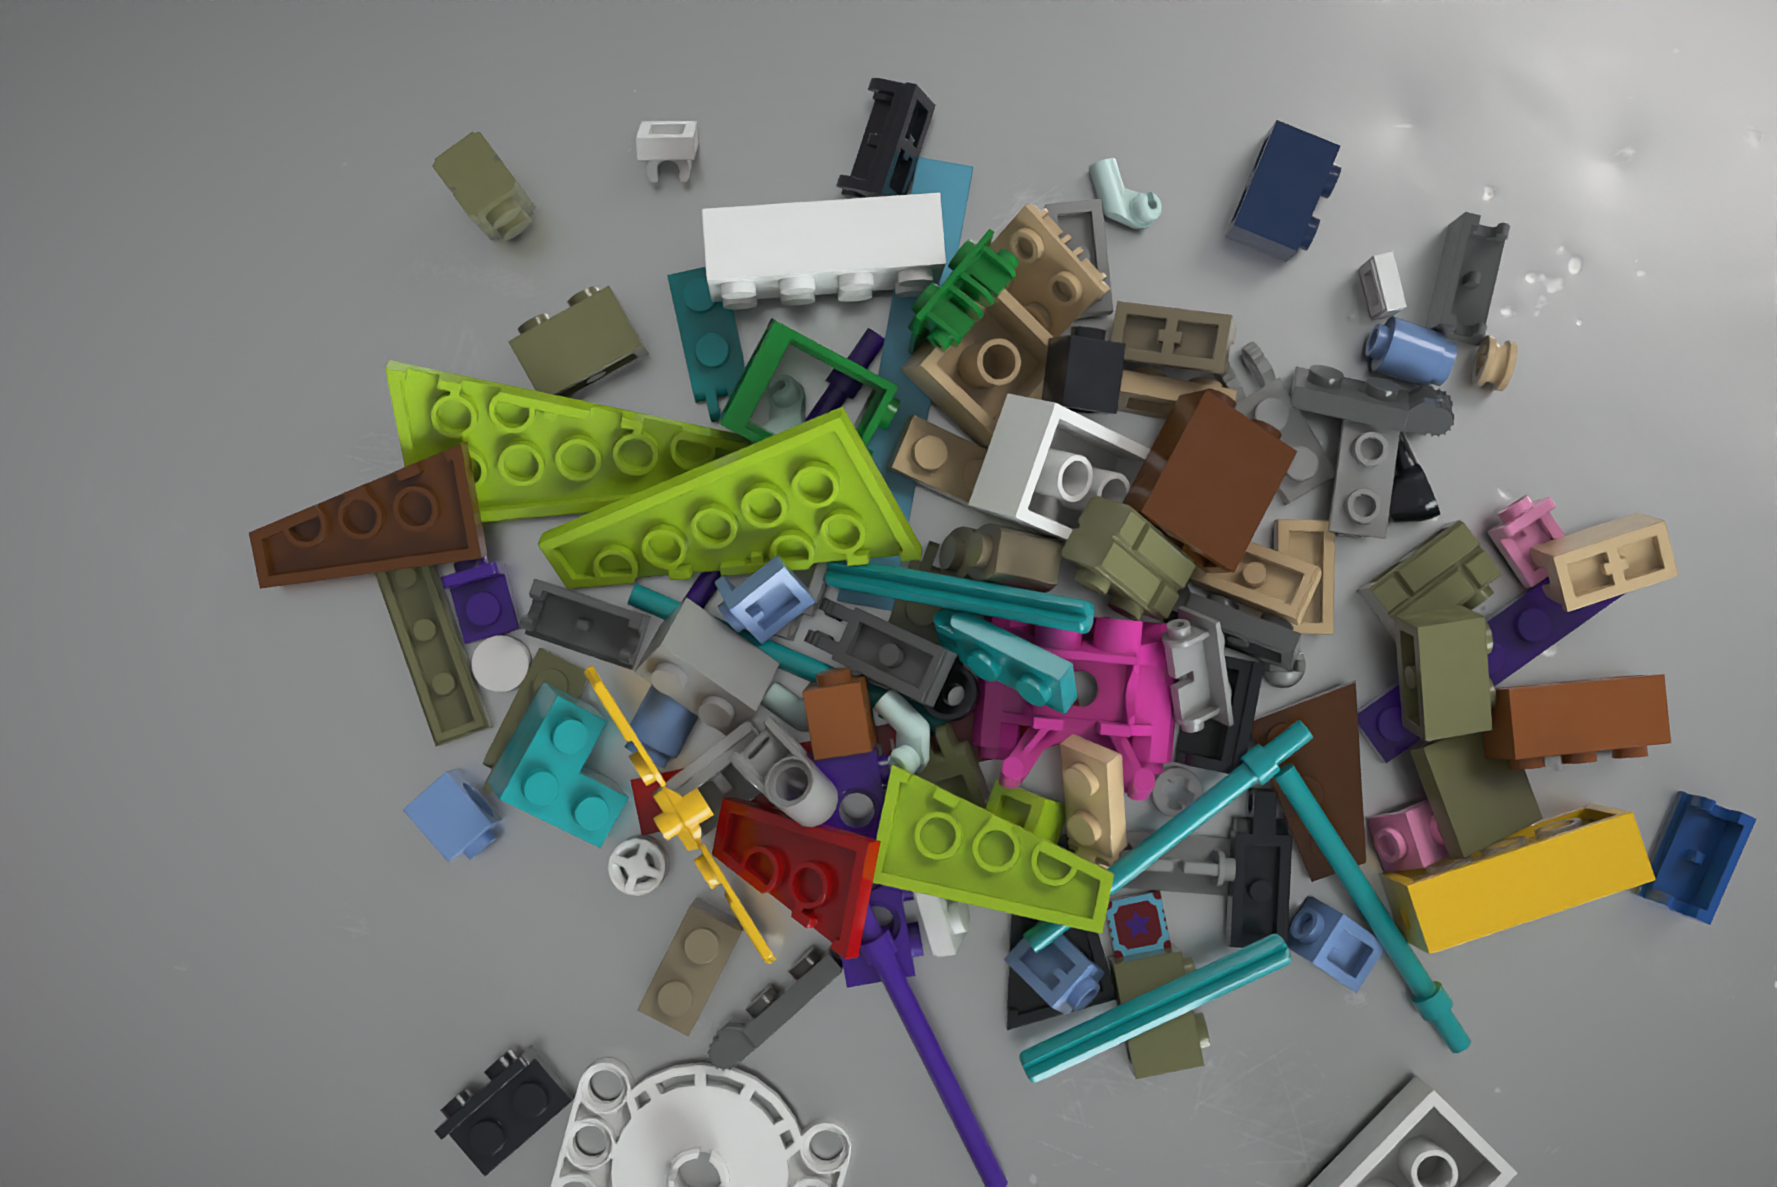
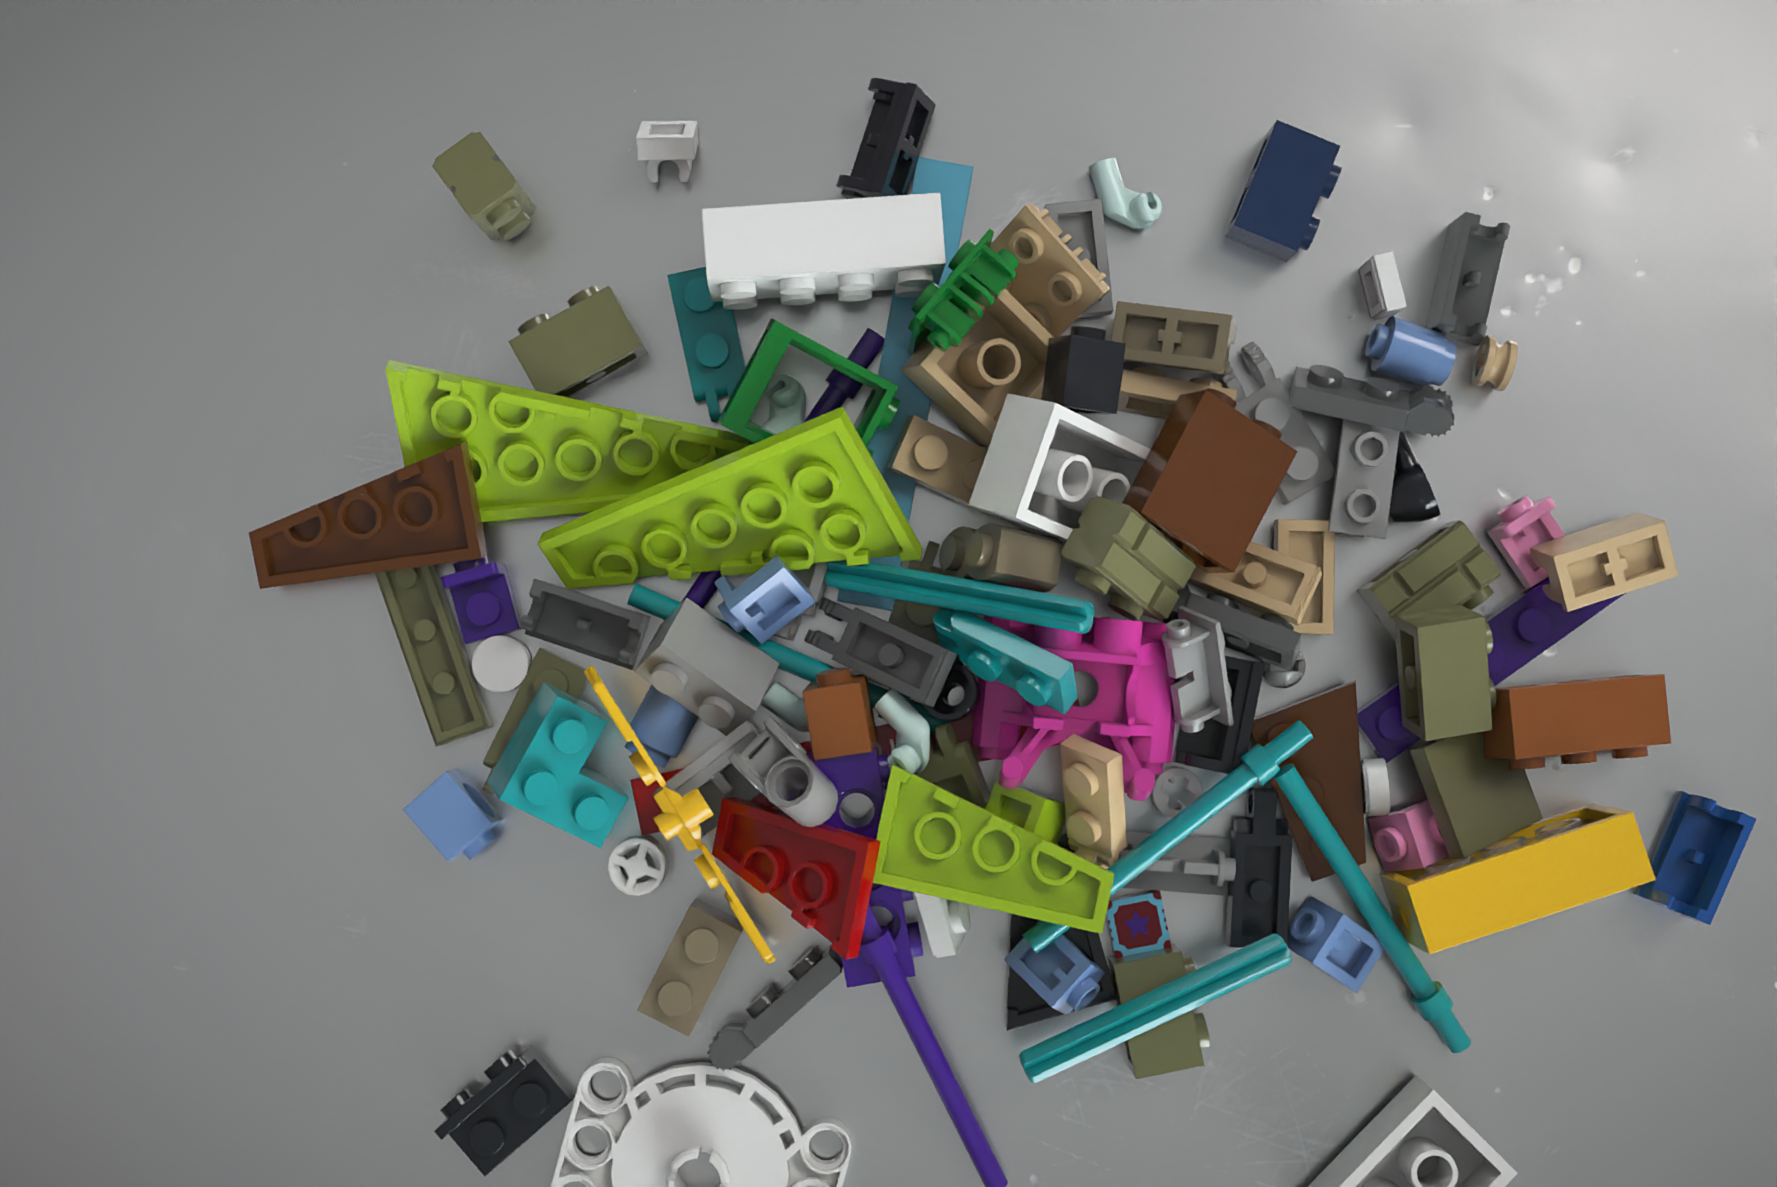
none -> white tile [1361,758,1390,816]

